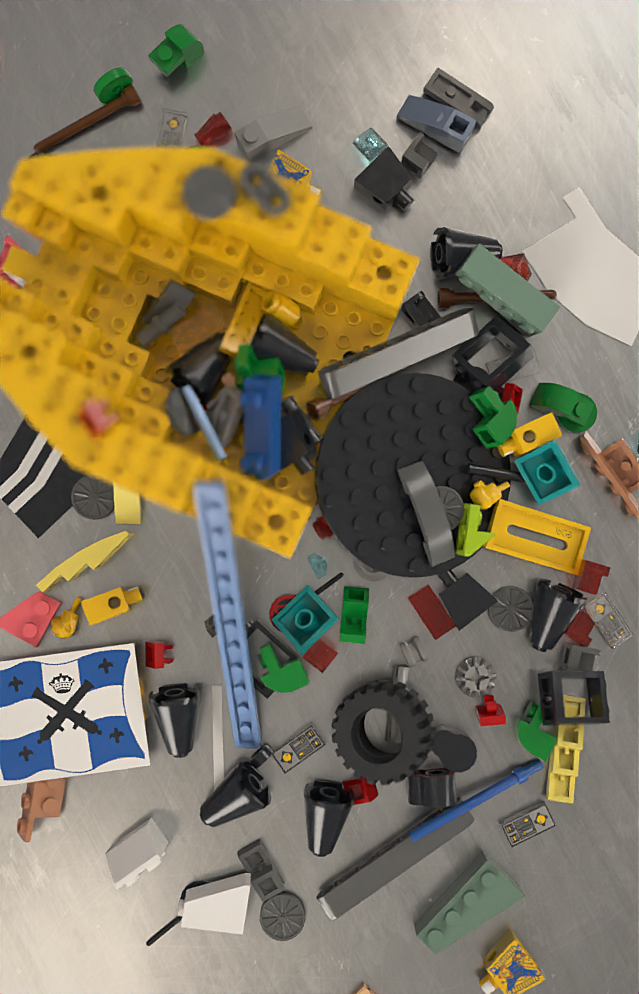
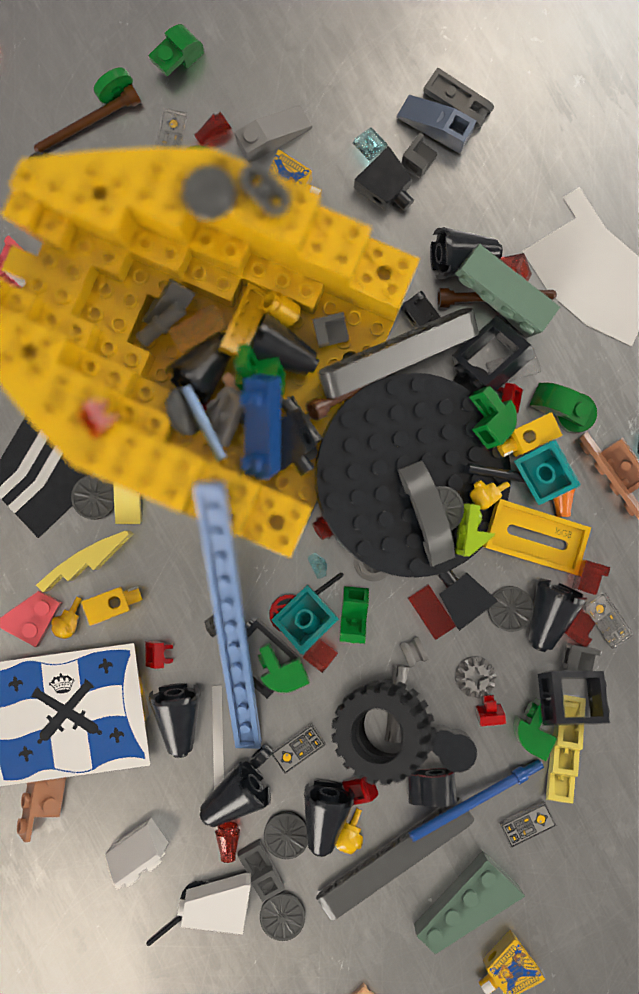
none -> clear red cone [215,821,240,863]
none -> dark grey wheel [264,812,308,859]
none -> dark grey panel [313,312,349,348]
none -> yellow piece [335,808,363,854]
none -> orange cone [553,489,575,517]

